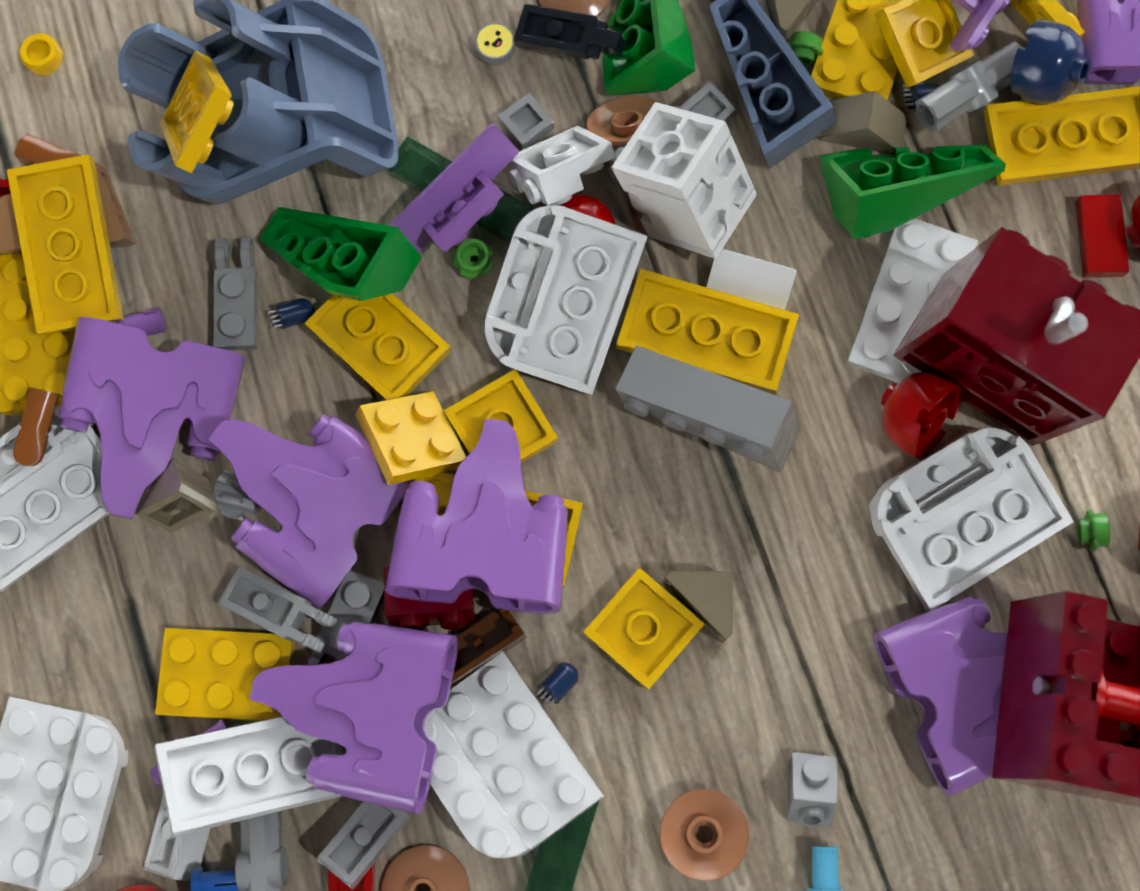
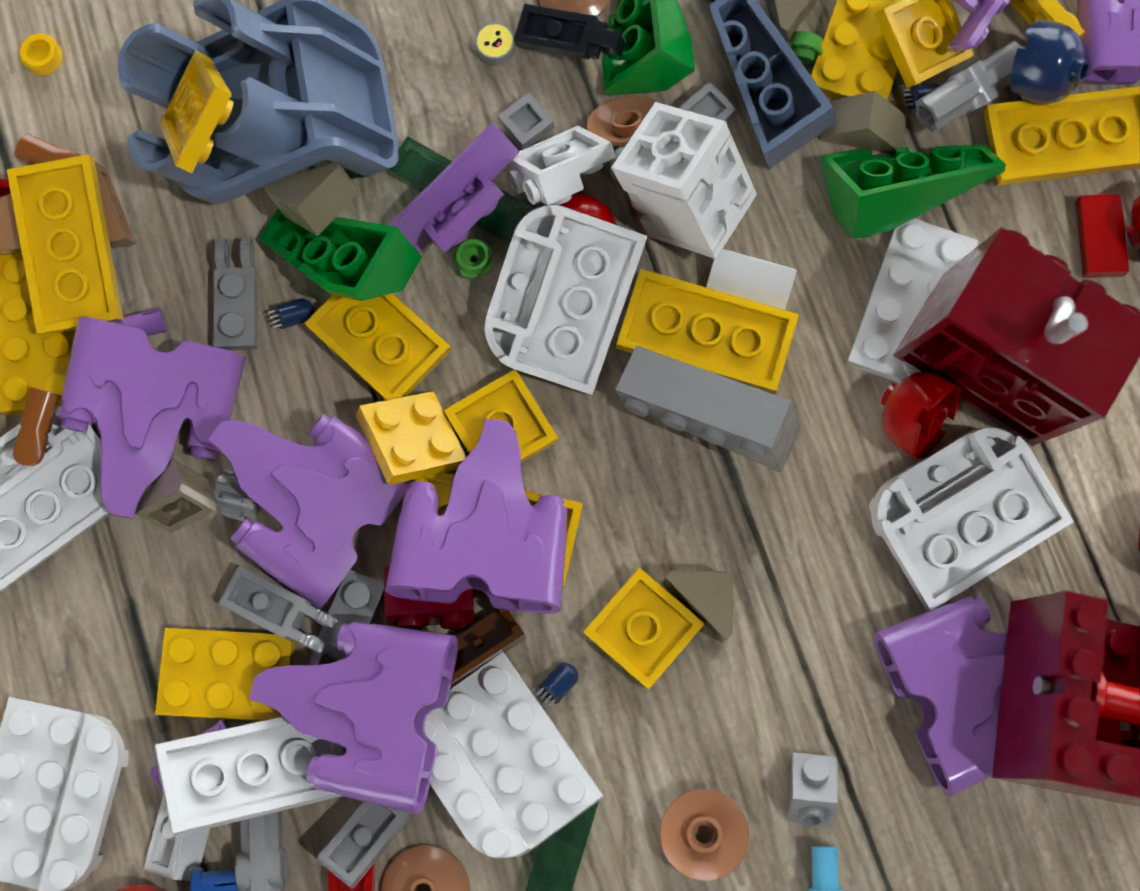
bright green plate [1076,509,1110,552] -> none
none -> dark tan slope [265,162,358,236]

